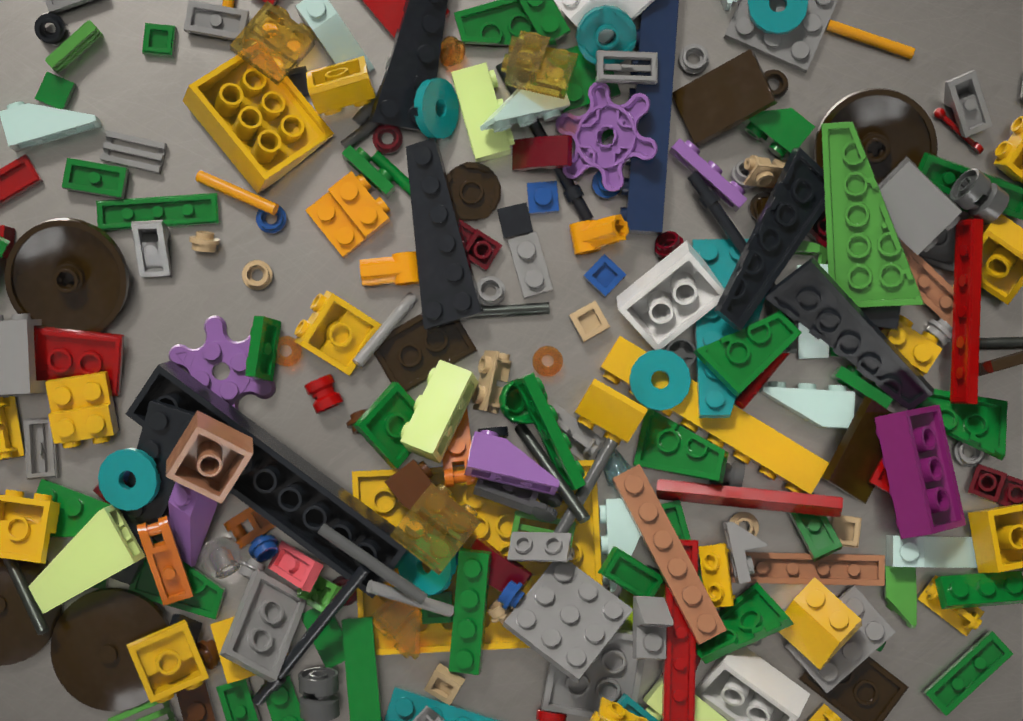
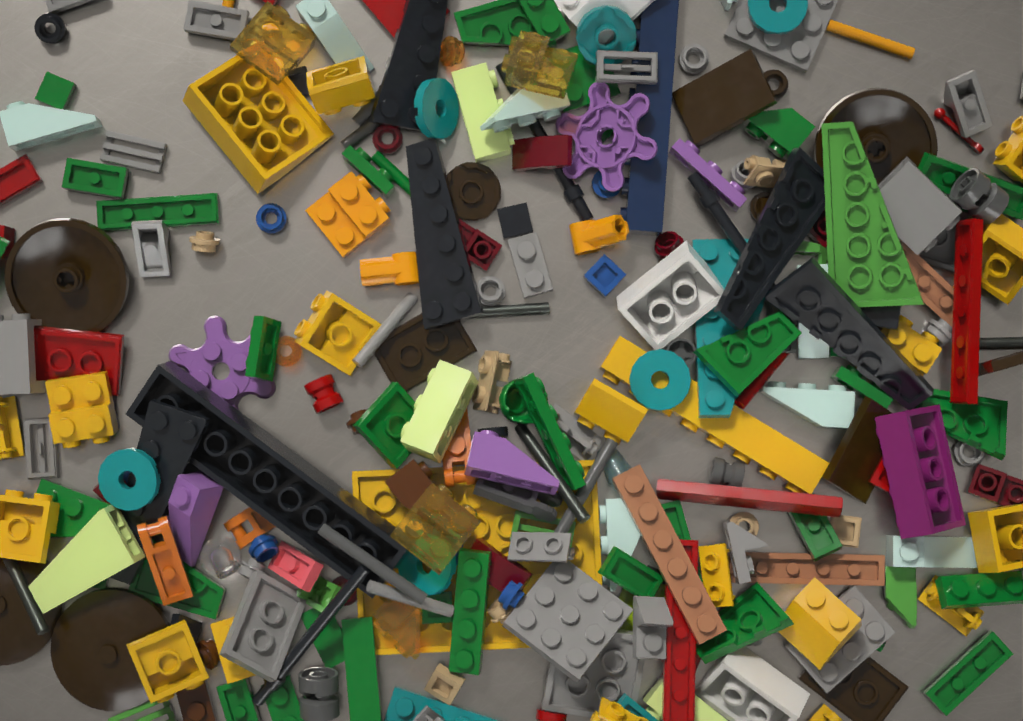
bright green tile [45,20,103,74] -> none
green tile [142,23,177,57] -> none
nougat brick [166,410,253,504] -> none
light orange bar [195,170,279,215] -> none
tan plate [242,260,273,290] -> none
blue plate [527,181,559,215] -> none
clear orange plate [533,346,563,376] -> none
tan plate [569,300,610,342] -> none
green wing [633,408,729,483] -> none

